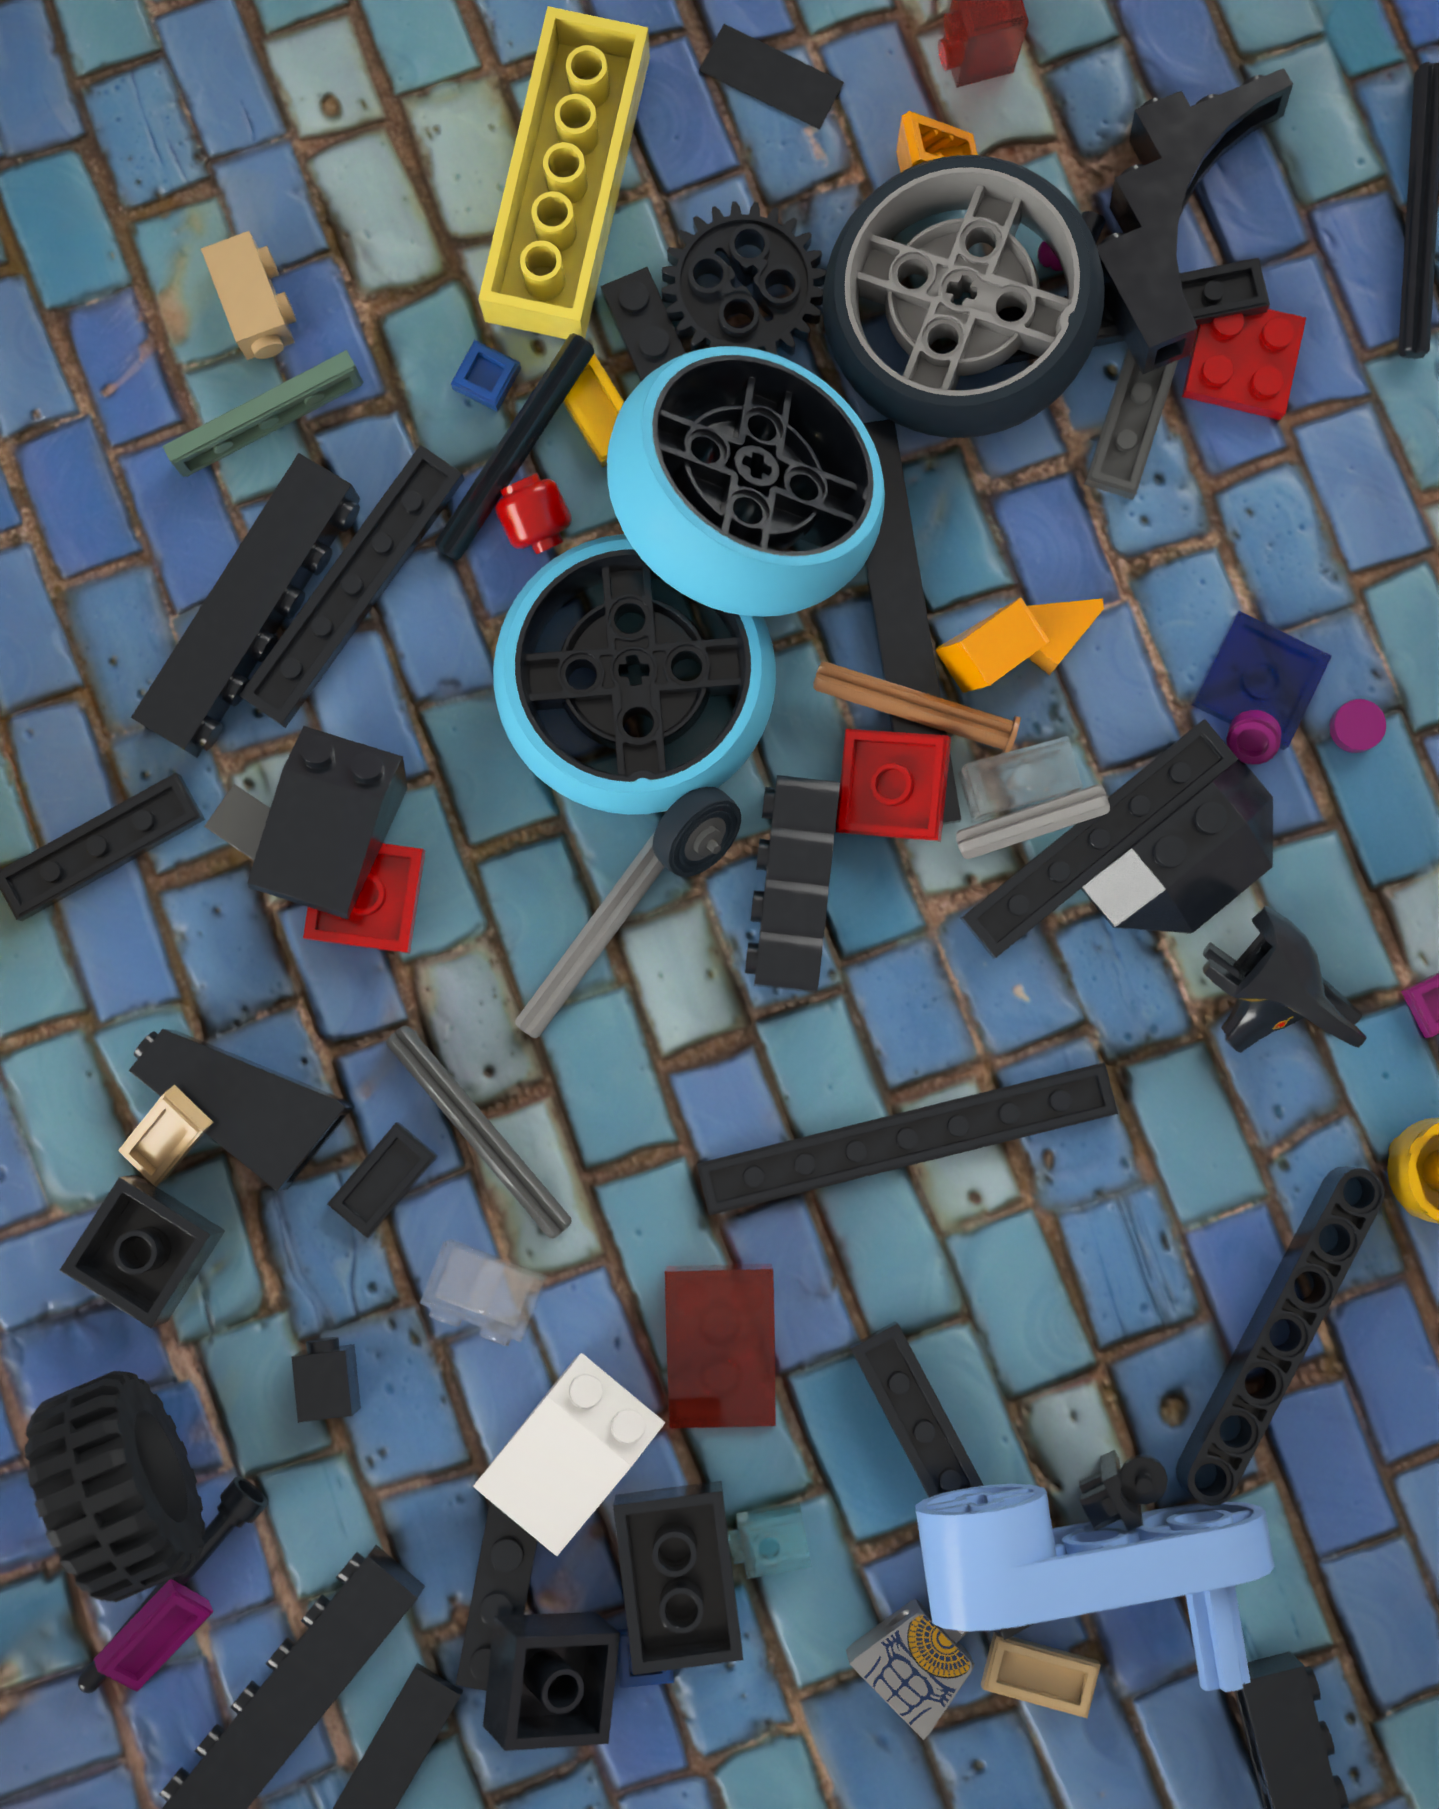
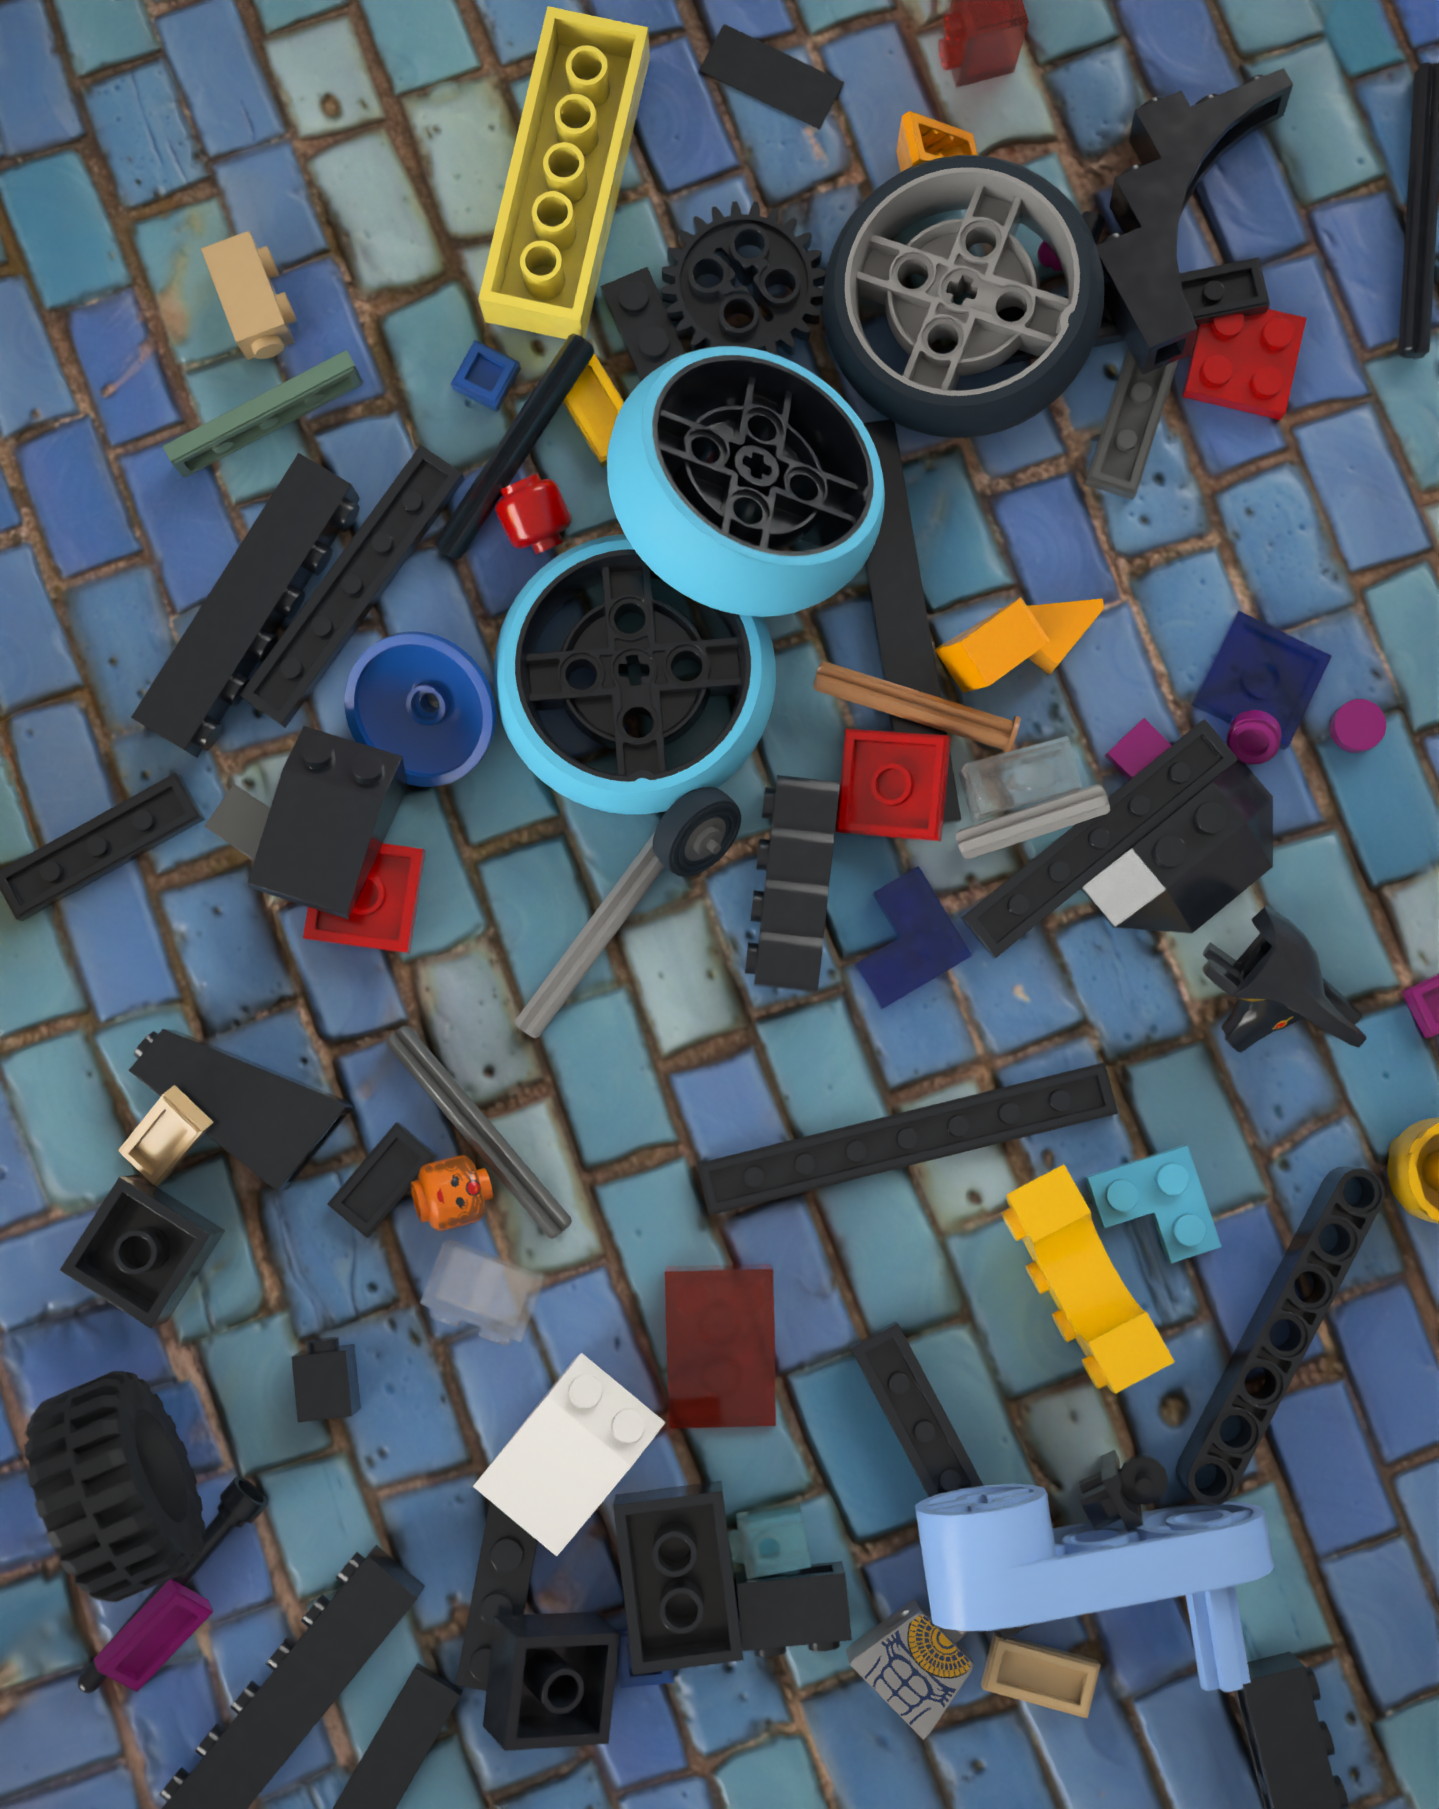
none -> blue dish [344,631,496,787]
none -> orange head [411,1155,493,1232]
none -> black brick [736,1561,852,1657]
none -> clear blue plate [855,866,972,1009]
none -> yellow brick [1001,1164,1175,1393]
none -> medium azure plate [1084,1145,1222,1263]
none -> magenta tile [1104,718,1171,780]

